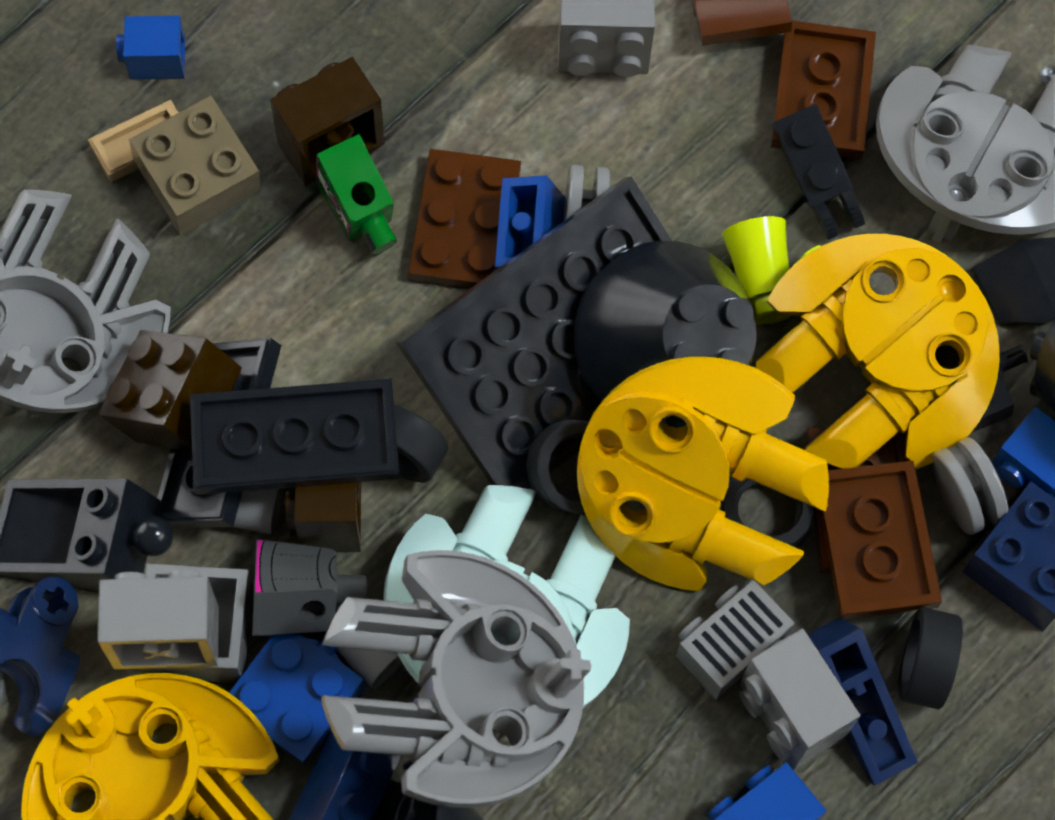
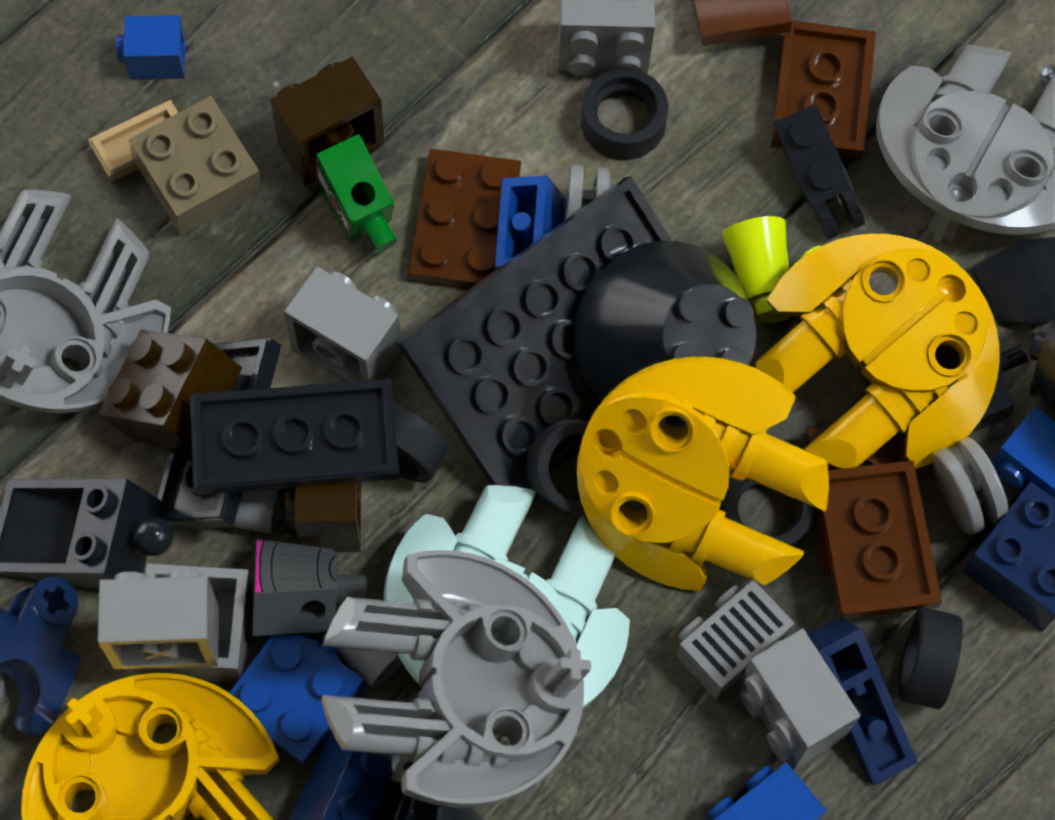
none -> light grey brick [284,266,402,382]
none -> black tyre [580,68,669,161]

